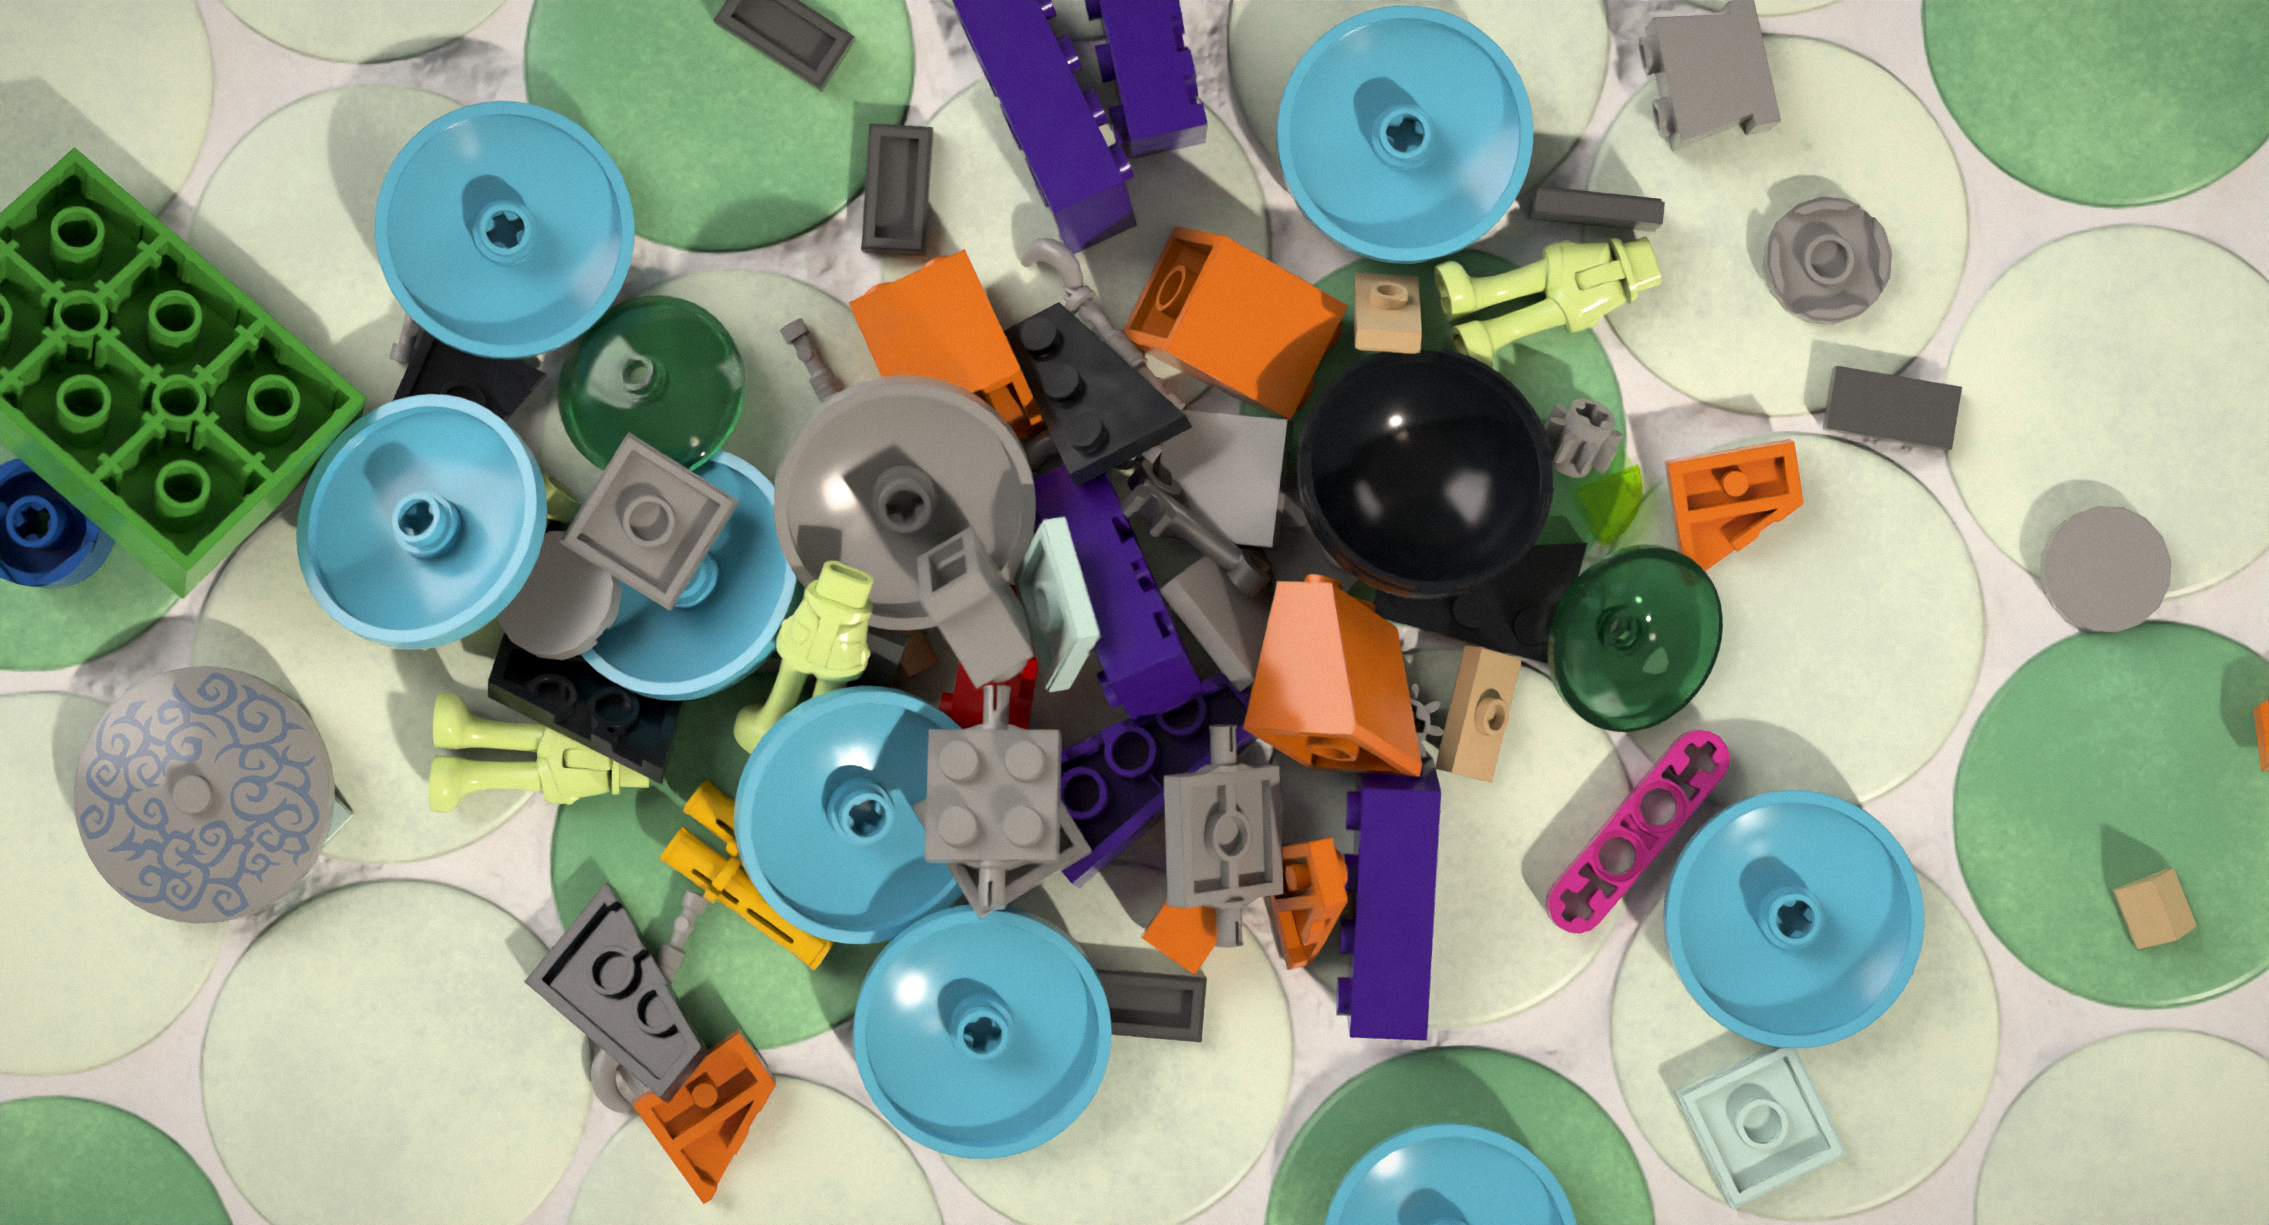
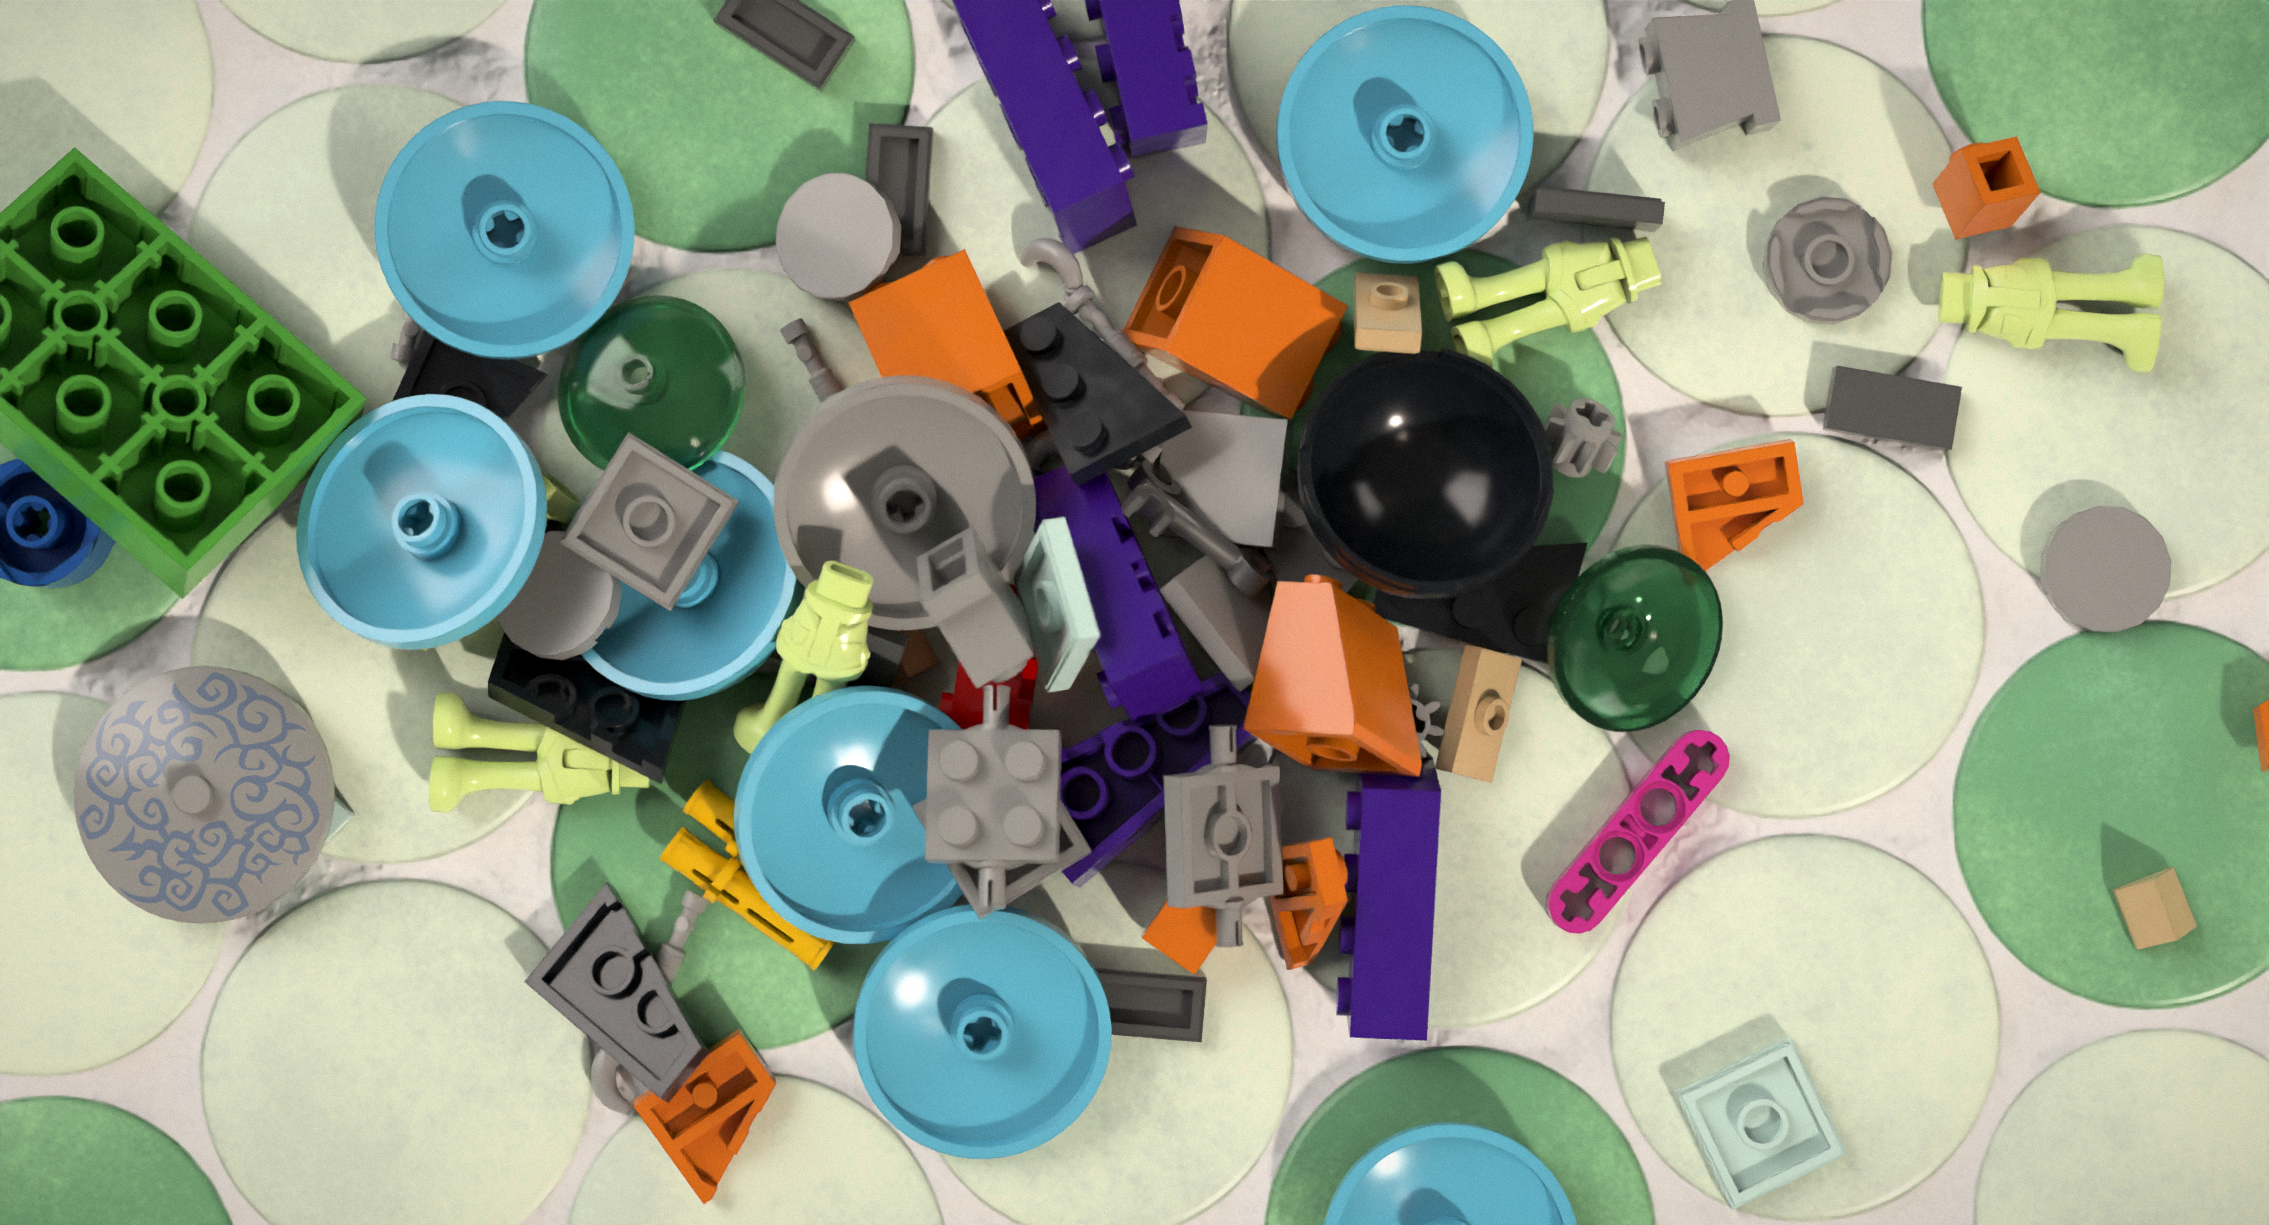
clear neon green tile [1577,464,1643,547] -> none
medium azure dish [1663,790,1924,1048] -> none
none -> light grey tile [776,173,901,301]
none -> orange brick [1932,136,2041,240]
none -> yellowish green piece [1938,253,2164,373]

